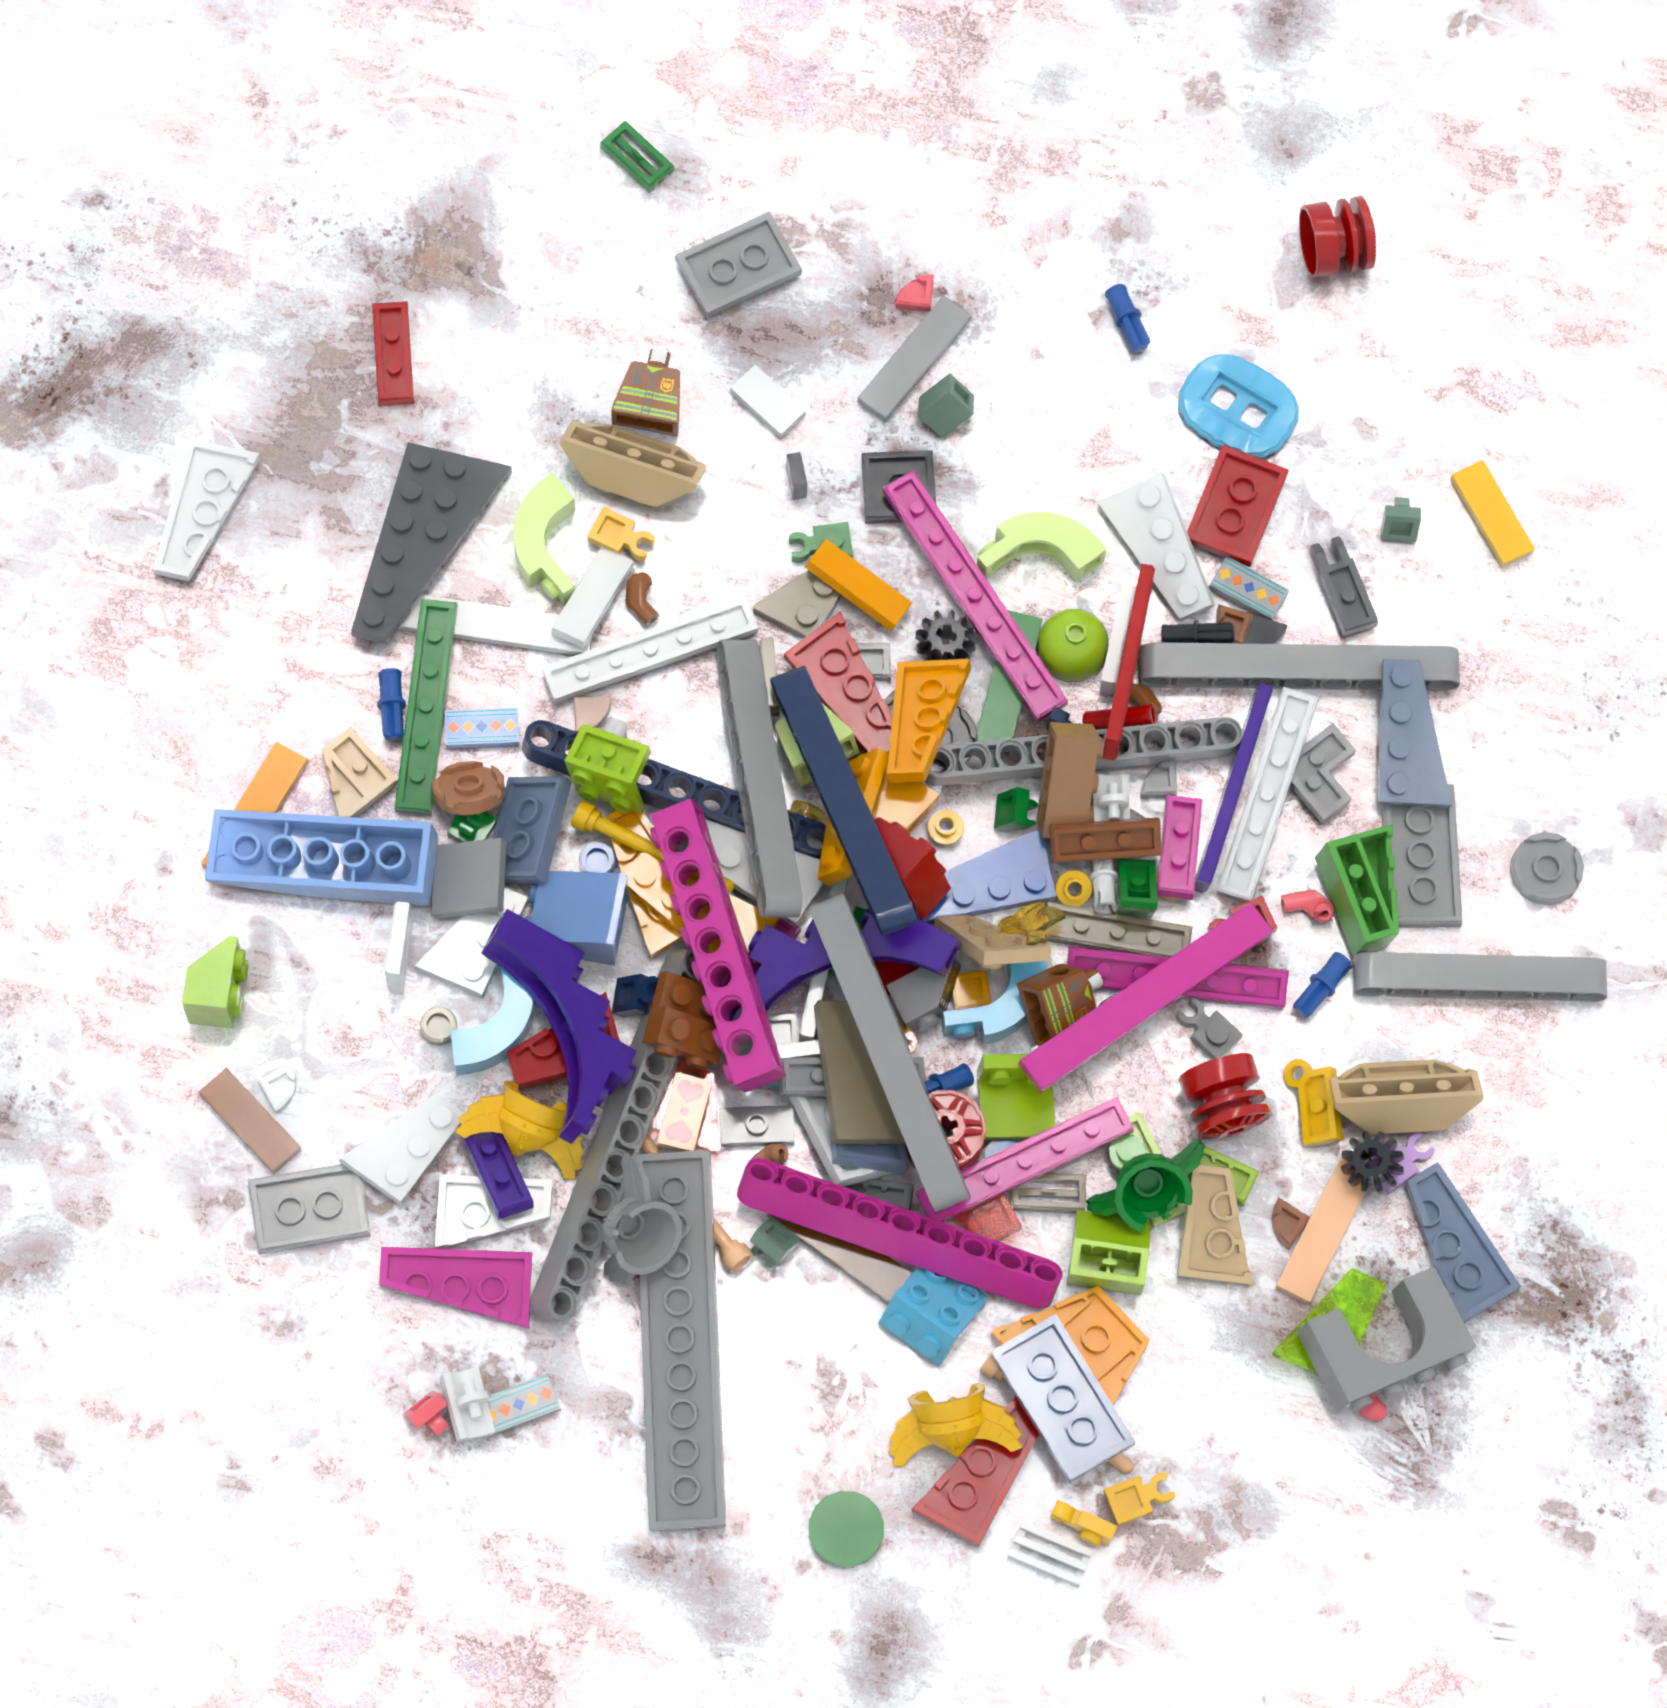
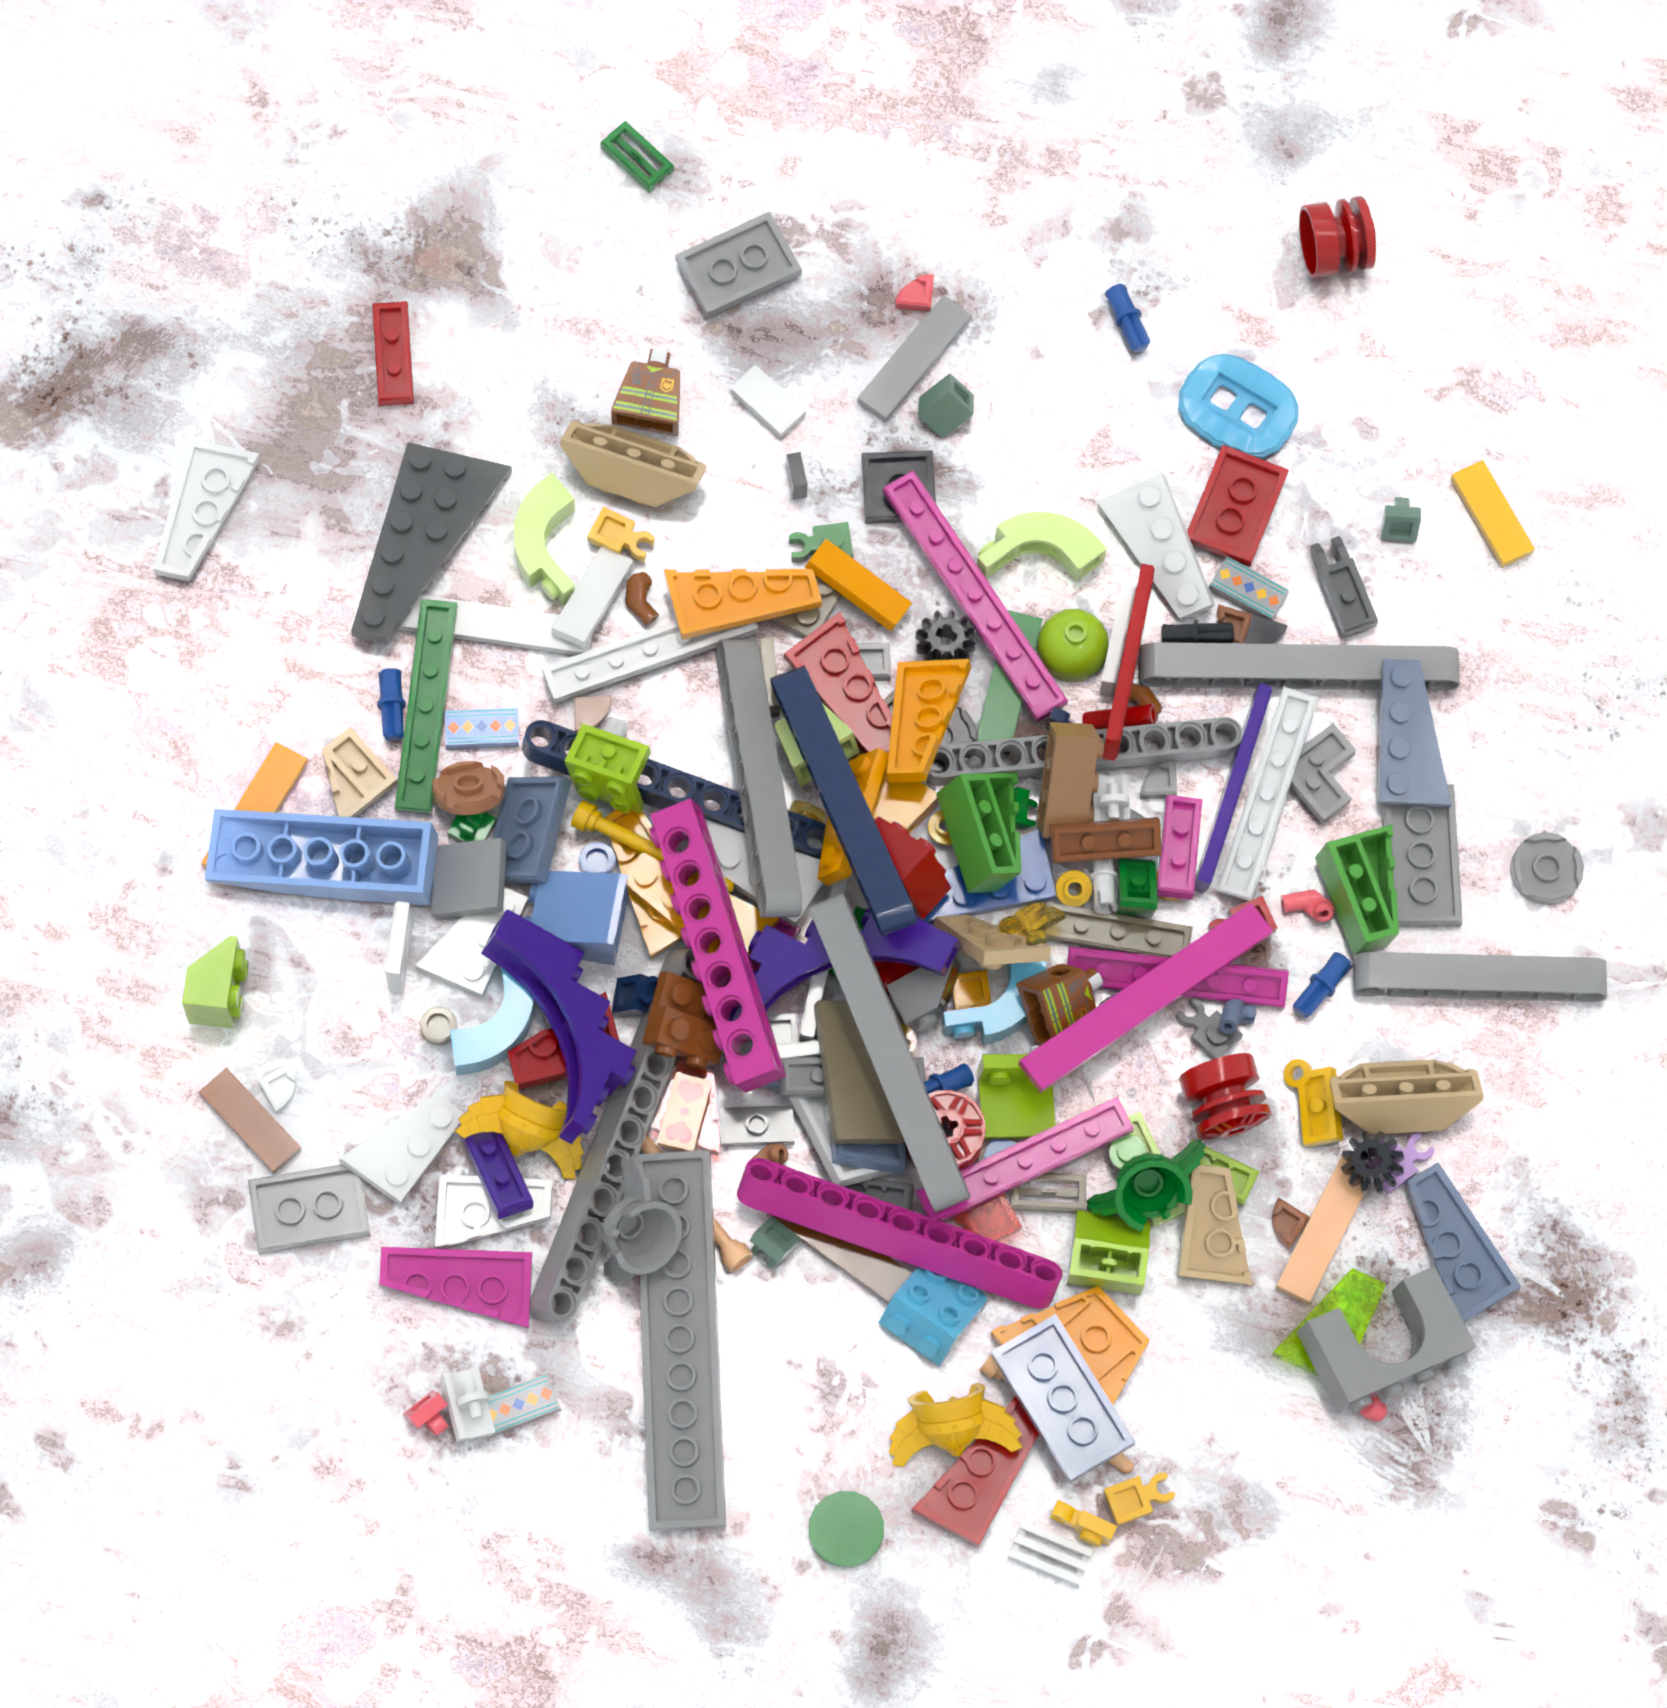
none -> light orange wing [664,569,822,640]
none -> bright green wedge [936,773,1021,893]
none -> sand blue arm [1219,999,1256,1034]

